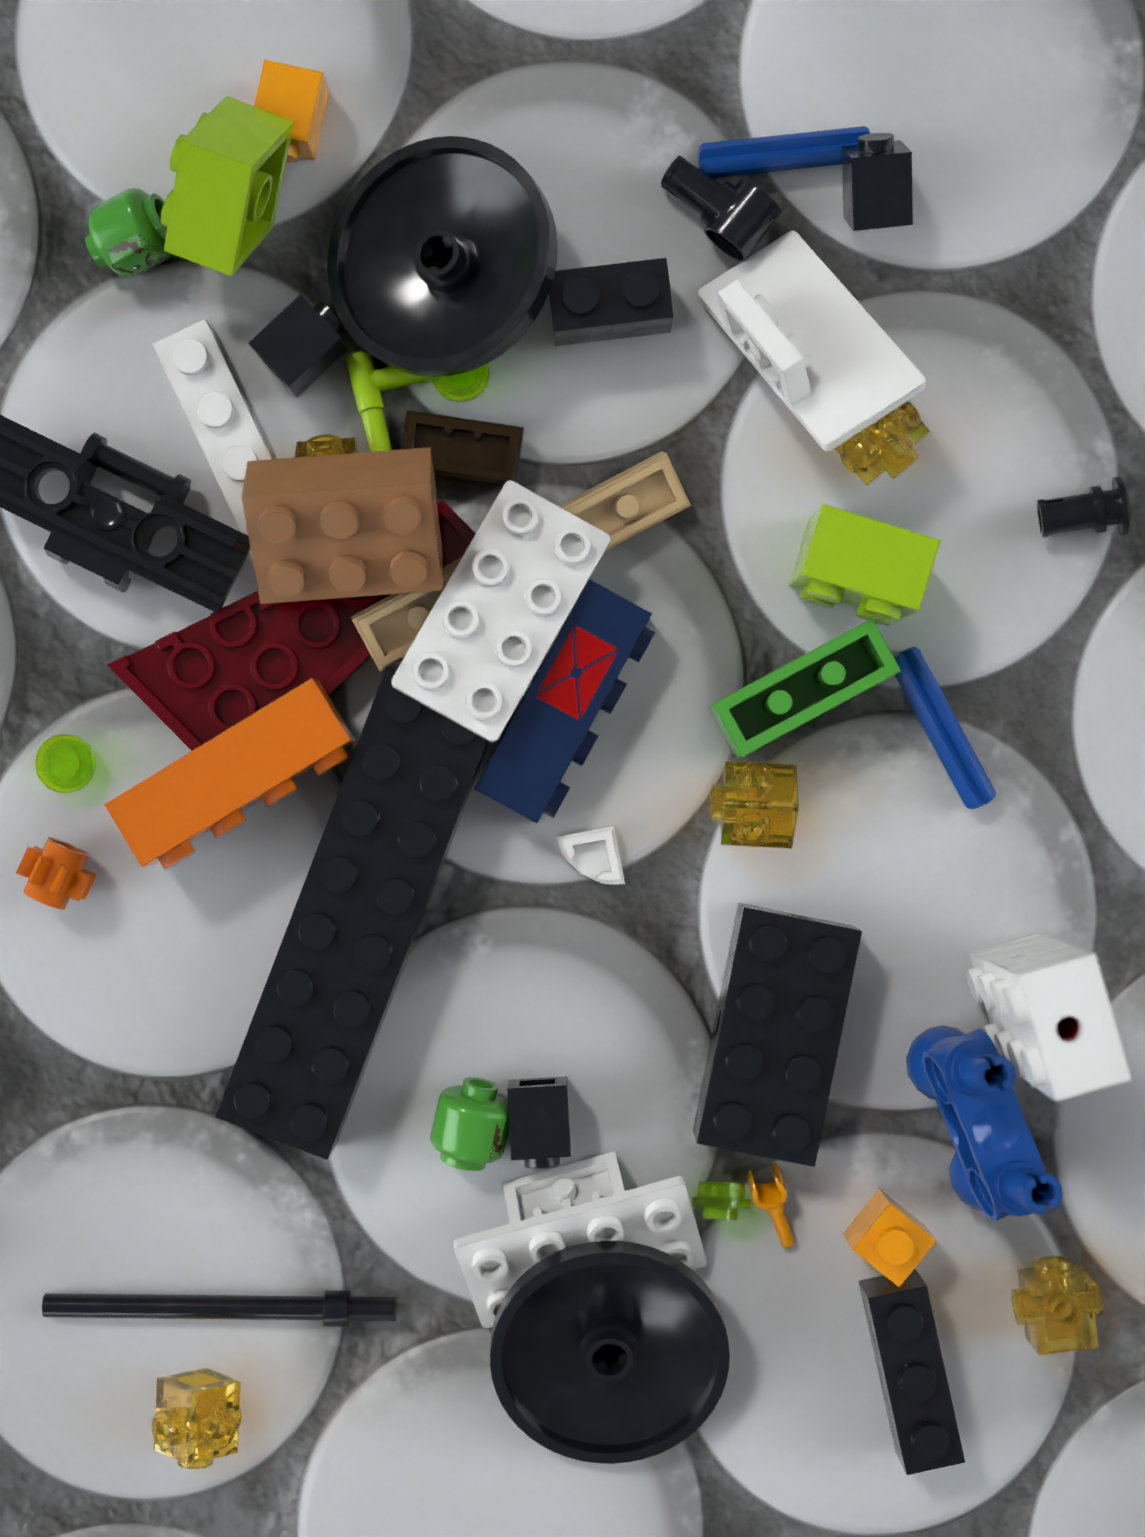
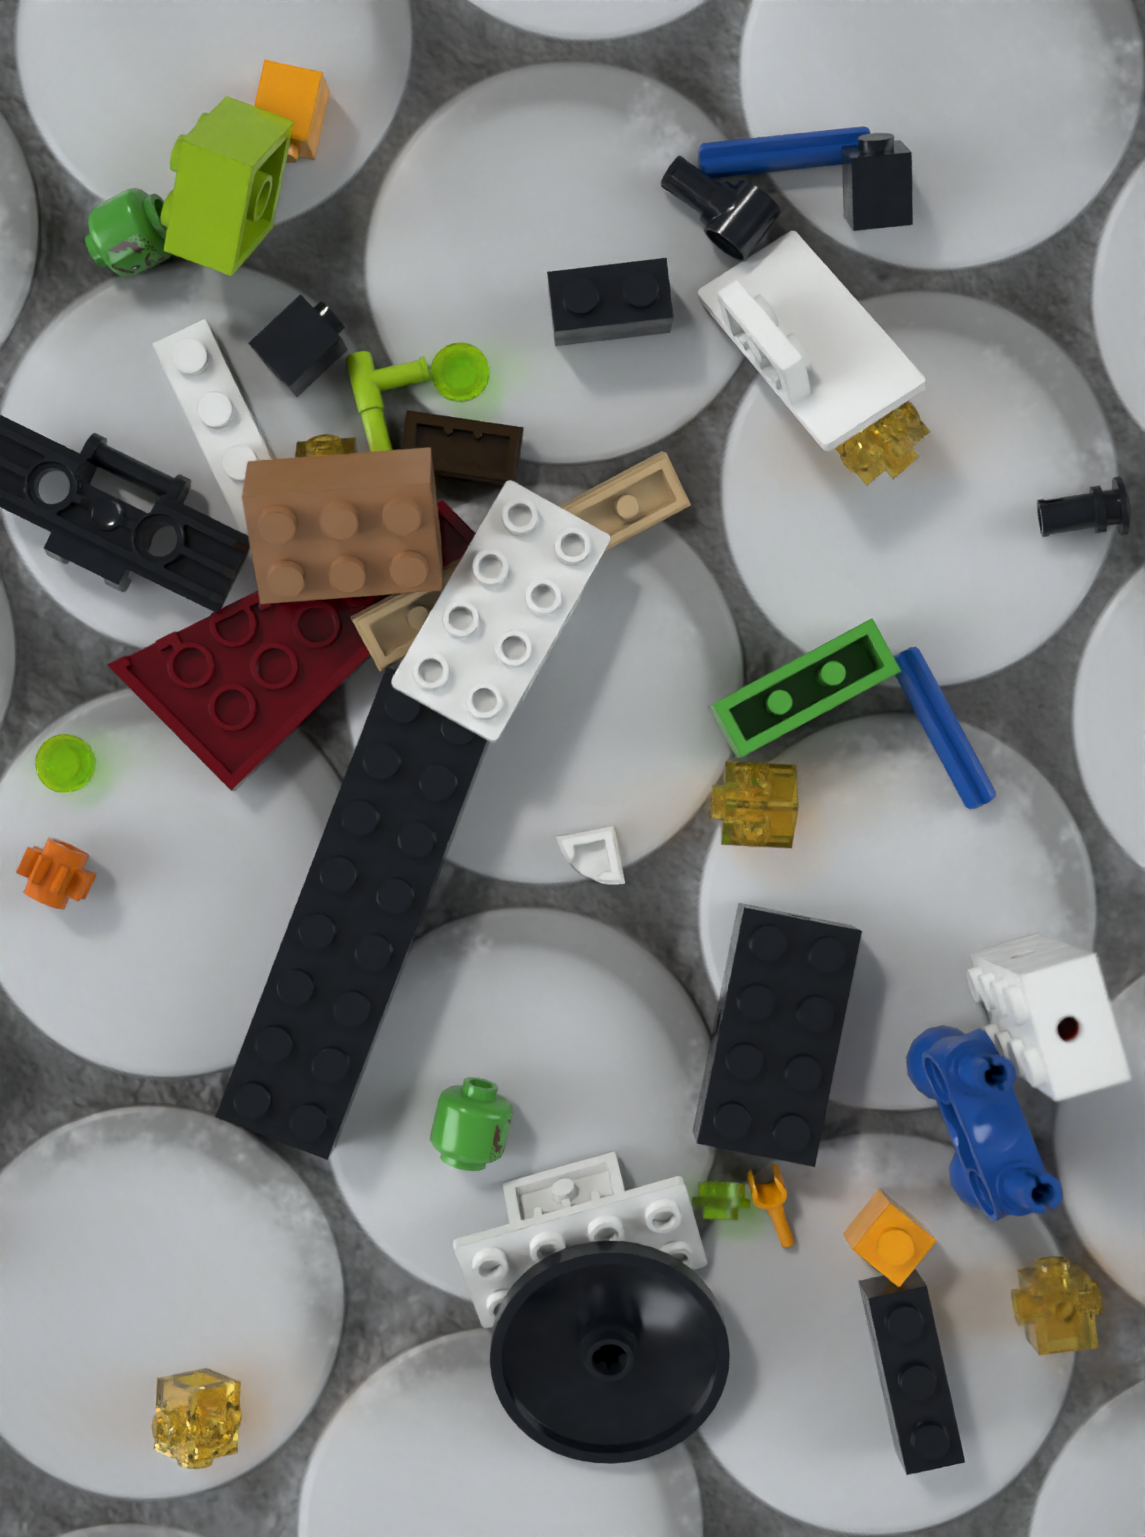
black bar [42,1290,397,1327] -> none
orange brick [104,678,356,870] -> none
black dish [327,136,558,377] -> none
dark blue brick [474,579,655,823] -> none
black brick [507,1076,571,1169] -> none
lime brick [789,504,941,625] -> none

